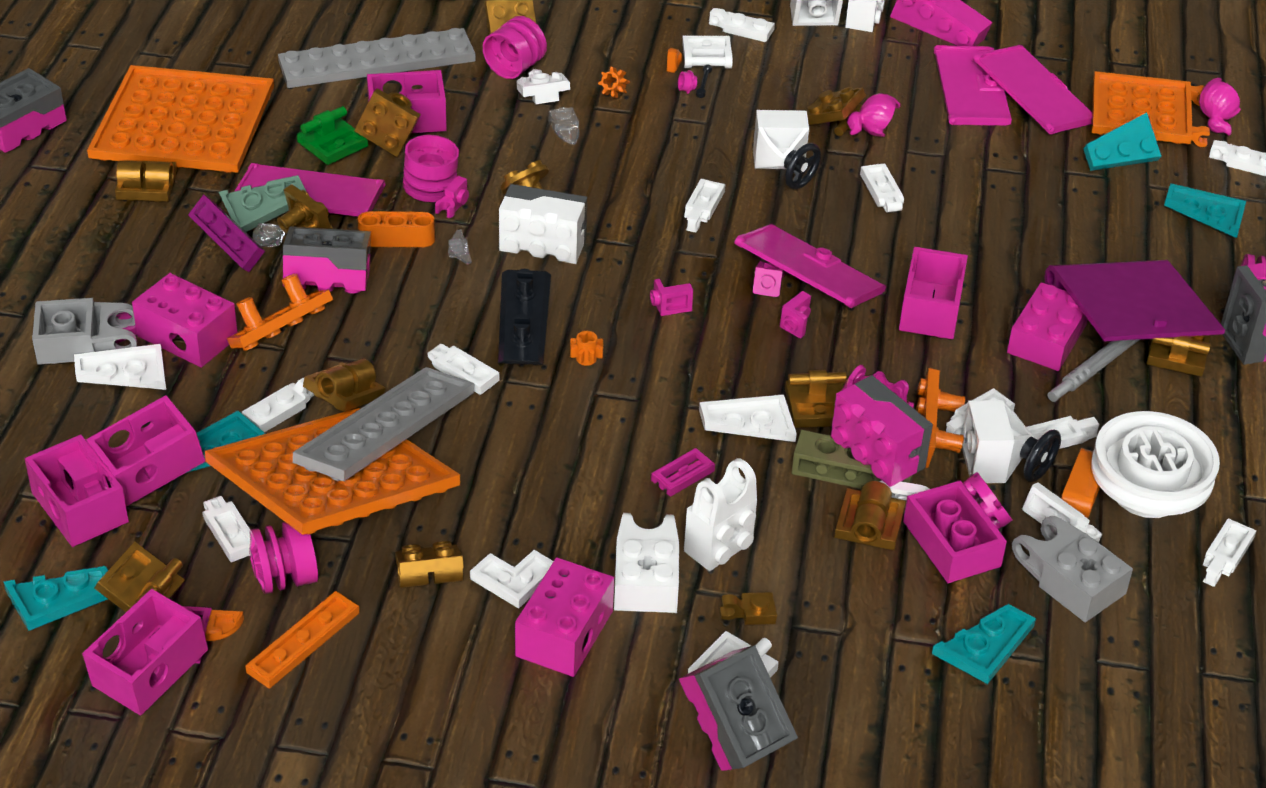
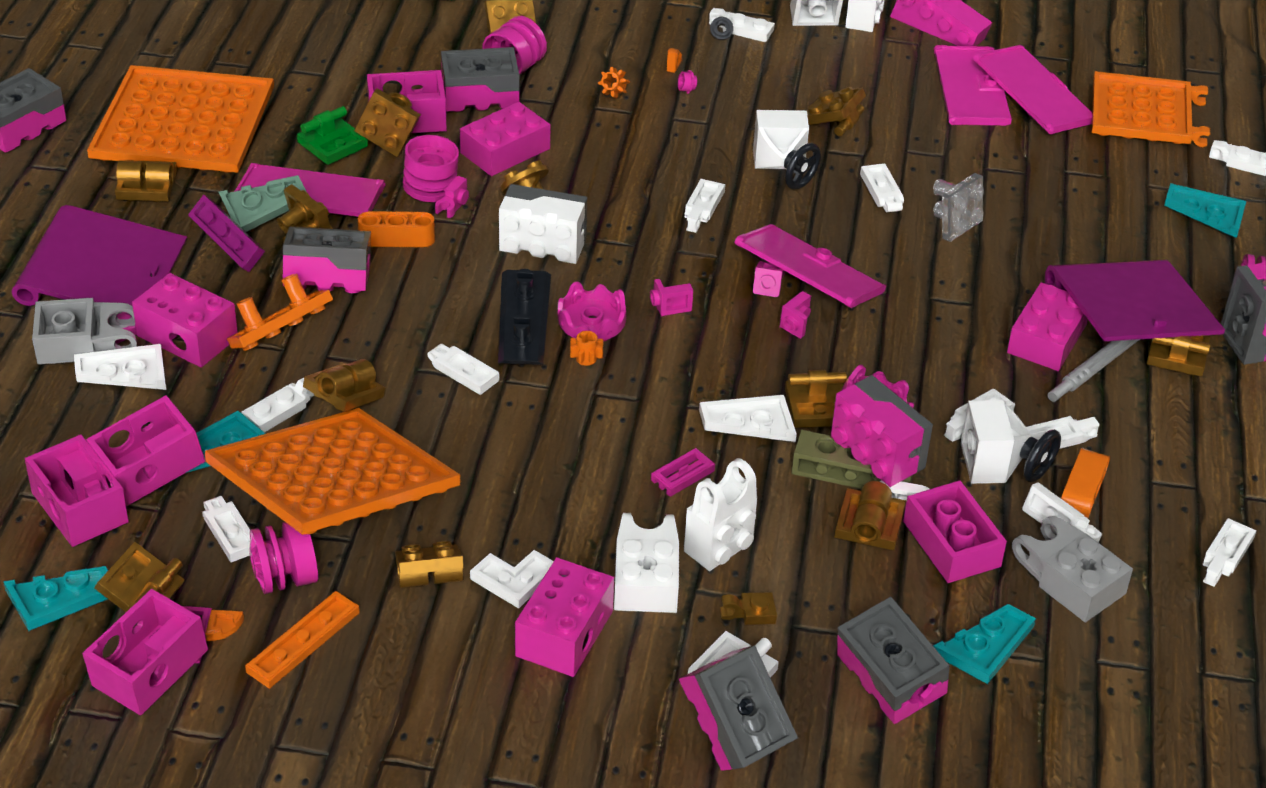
clear plate [253,223,285,247] -> none
light grey plate [278,28,476,88] -> none
light grey plate [292,367,474,481] -> none
clear piece [448,229,472,264] -> none
white plate [517,69,570,104] -> none
clear plate [549,107,580,145] -> none
white plate [682,36,732,69] -> none
black hinge [696,64,712,98] -> none
dark pink hair [847,93,900,137] -> none
dark pink piece [899,247,968,339] -> none
orange plate [916,368,965,468] -> none
dark pink plate [963,472,1013,529] -> none
teal wing [1083,113,1161,171] -> none
white wheel [1091,411,1220,518] -> none
dark pink hair [1199,78,1241,136] -> none
none -> magenta door [12,205,187,317]
none -> dark grey piece [441,47,519,112]
none -> dark pink brick [460,102,550,176]
none -> dark pink plate [558,282,627,342]
none -> black plate [710,17,734,40]
none -> dark grey piece [837,597,950,724]
none -> clear plate [933,173,984,242]

